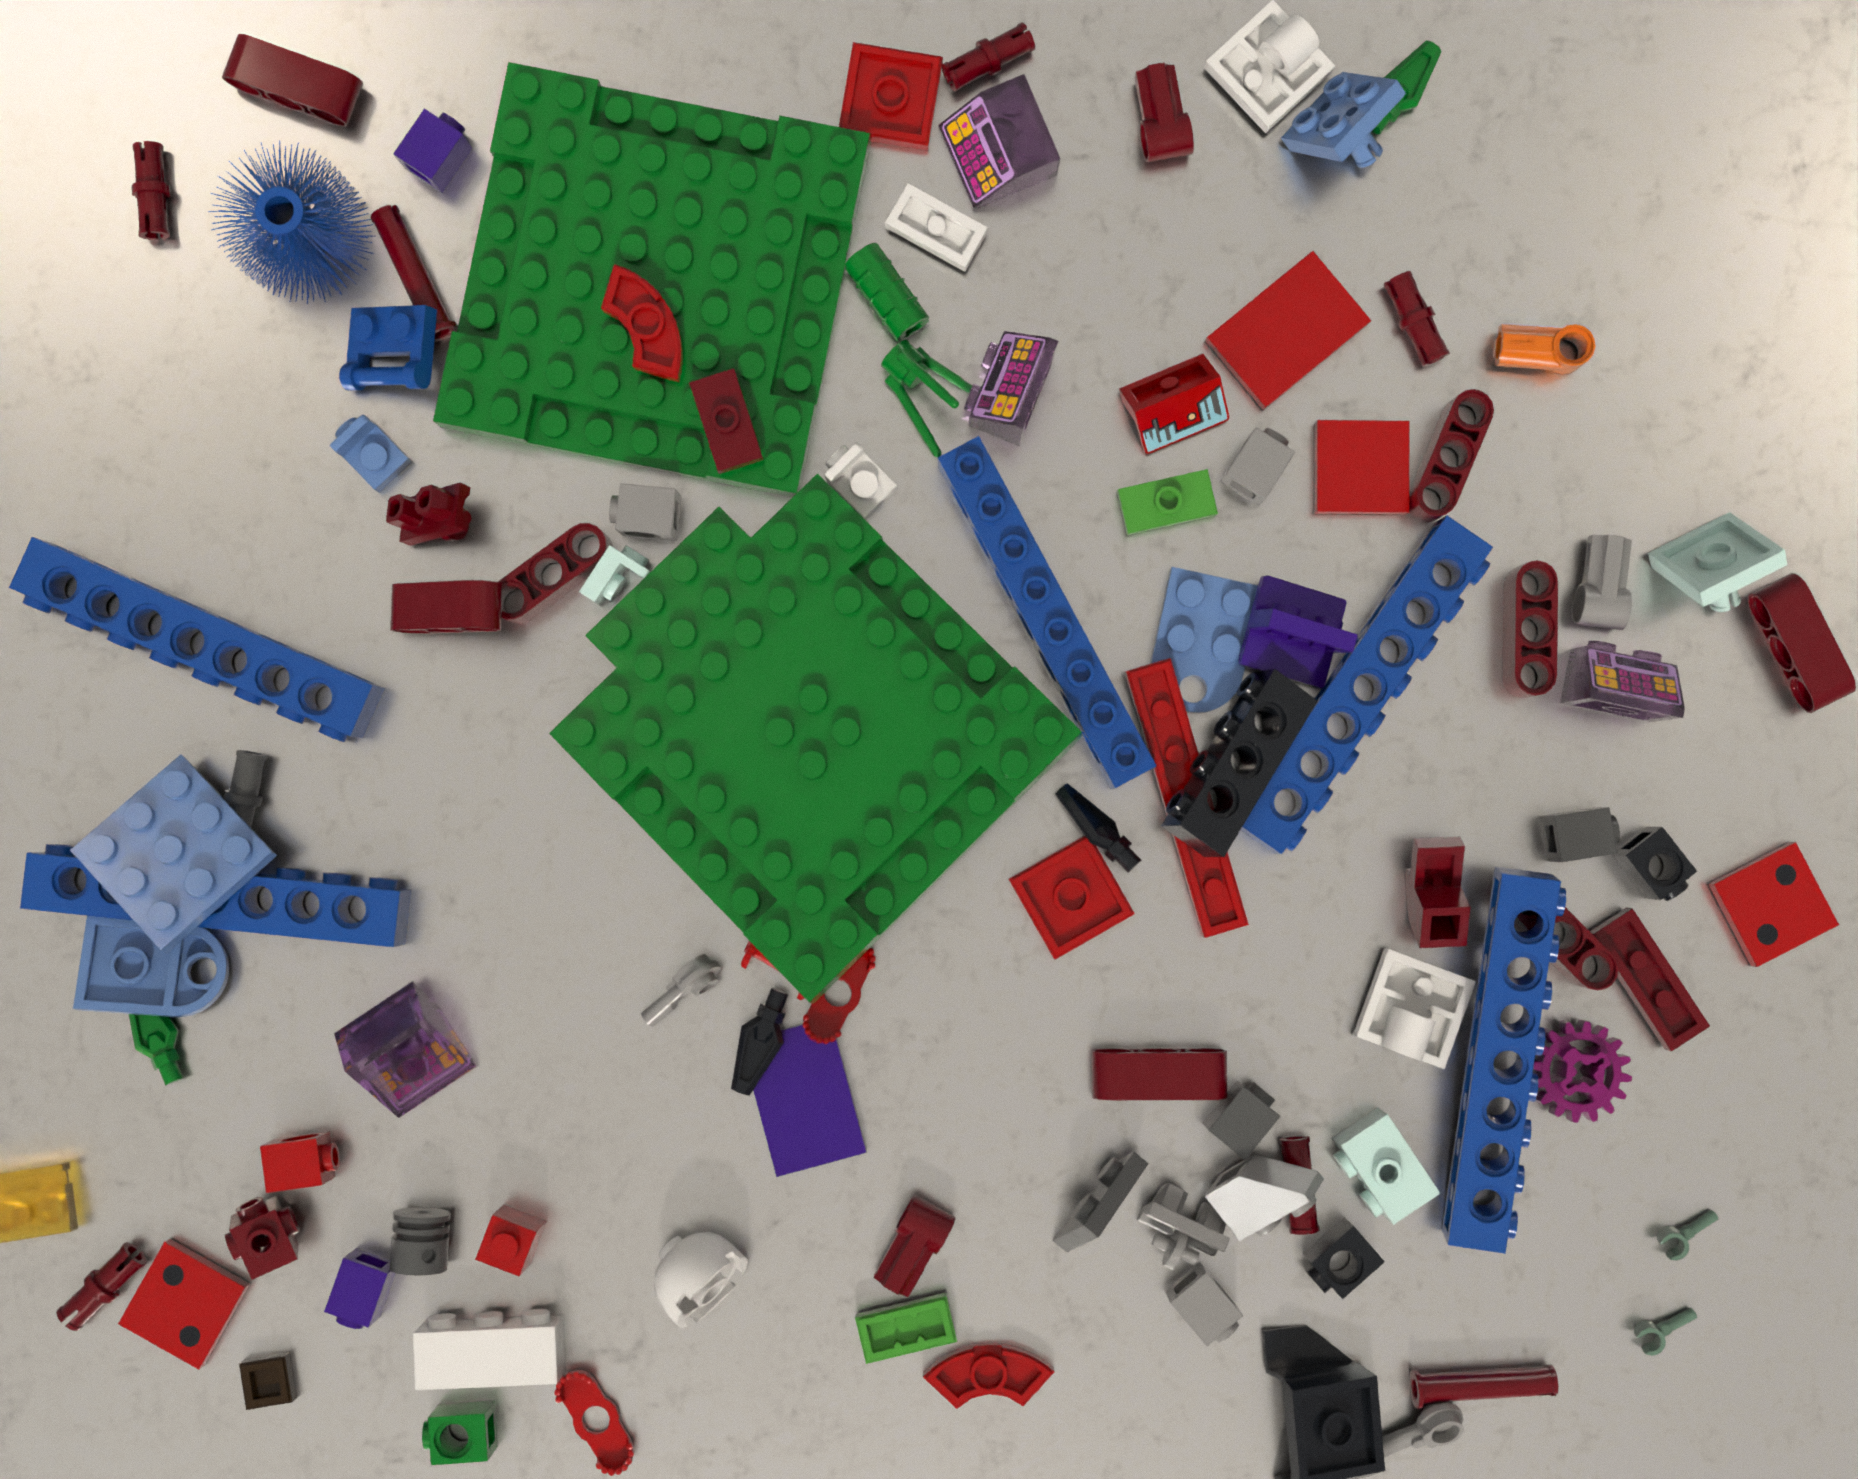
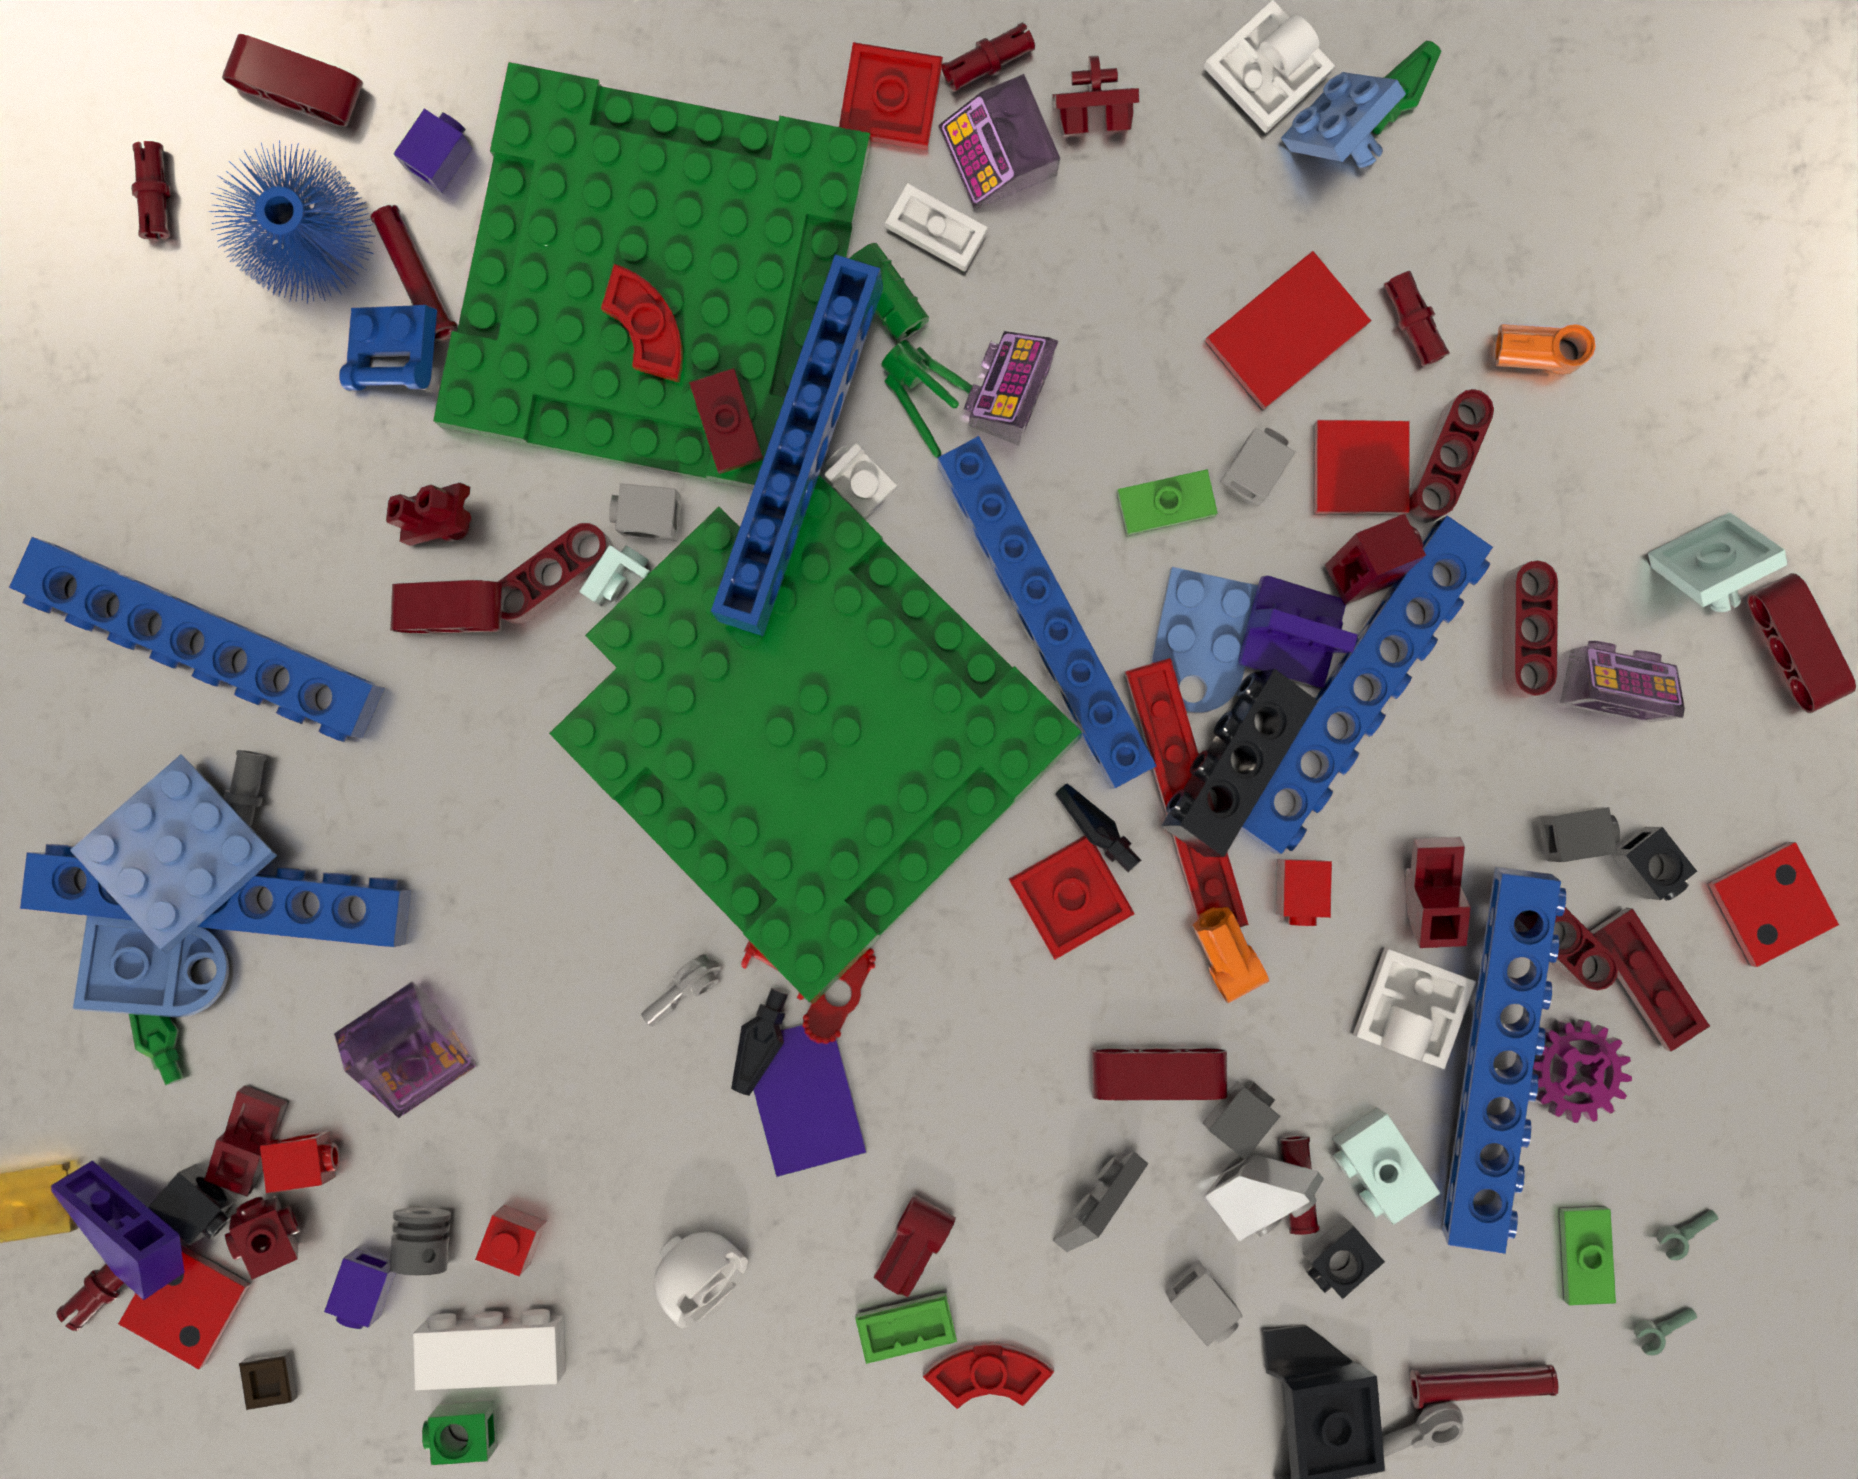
medium blue bracket [330,414,413,493] -> none
red piece [554,1370,634,1476] -> none
red panel [1119,354,1229,454] -> none
dark red piece [1134,62,1194,163] -> none
light grey hips [1137,1183,1230,1270] -> none
light grey piece [1572,535,1632,630] -> none
none -> dark purple slope [51,1160,184,1300]
none -> black brick [148,1164,237,1245]
none -> dark red slope [204,1085,288,1197]
none -> blue brick [711,254,883,636]
none -> dark red hips [1052,55,1140,134]
none -> orange piece [1192,907,1269,1003]
none -> red brick [1276,859,1332,926]
none -> dark red brick [1325,513,1426,605]
none -> bright green plate [1559,1206,1616,1306]

